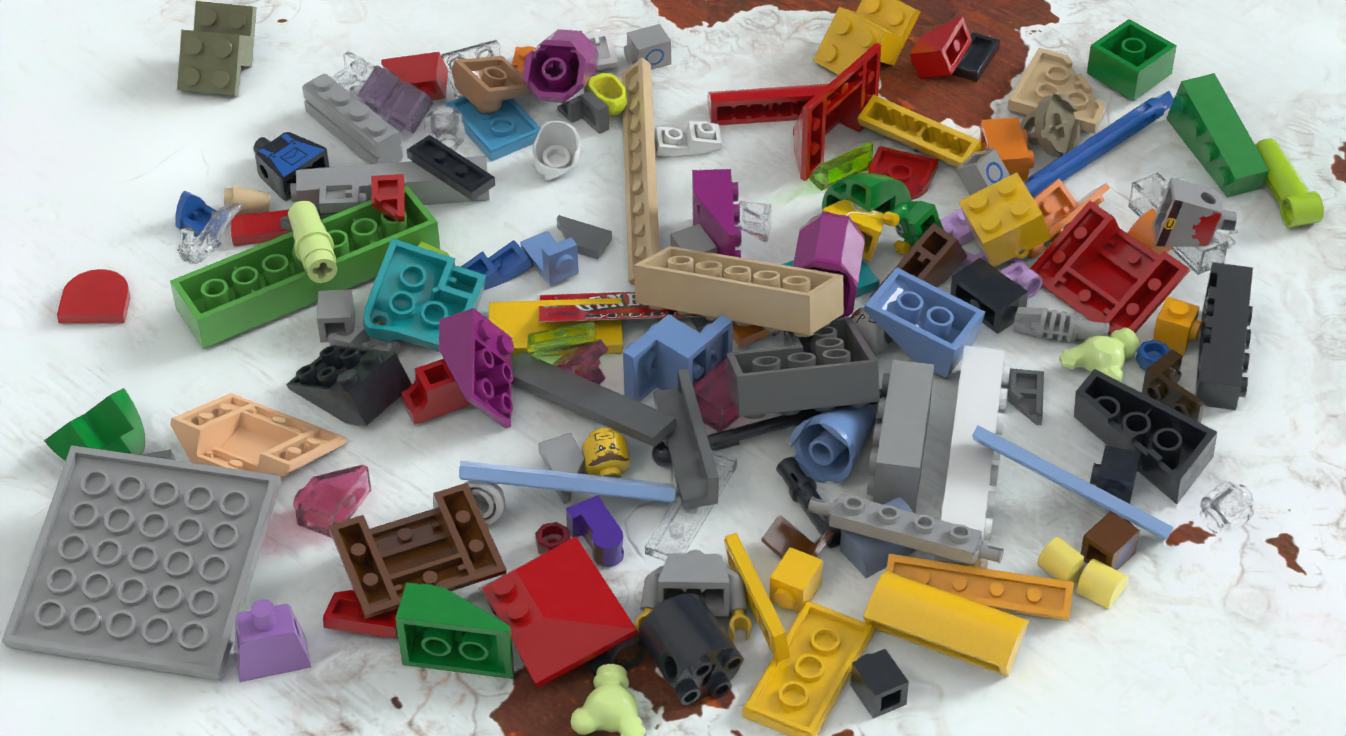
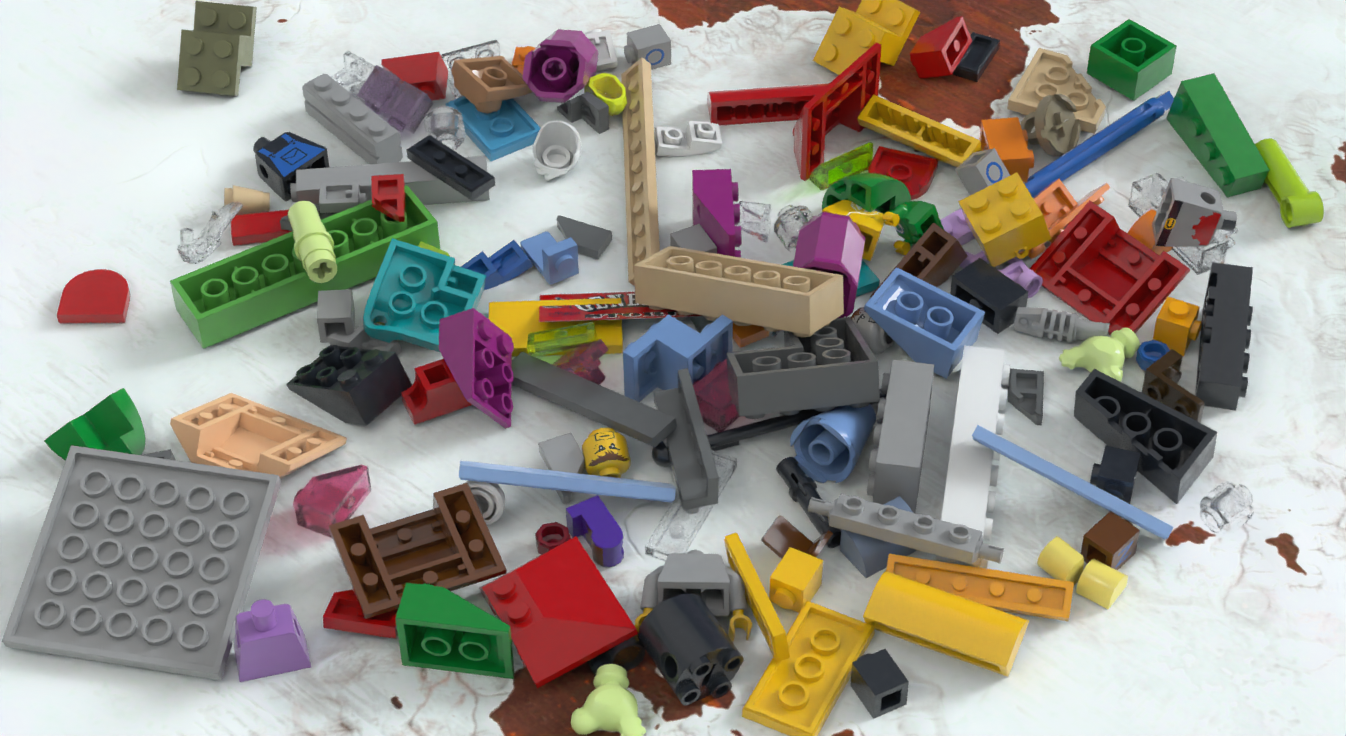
blue tile [175,191,228,243] -> none
none -> clear head [774,205,814,252]

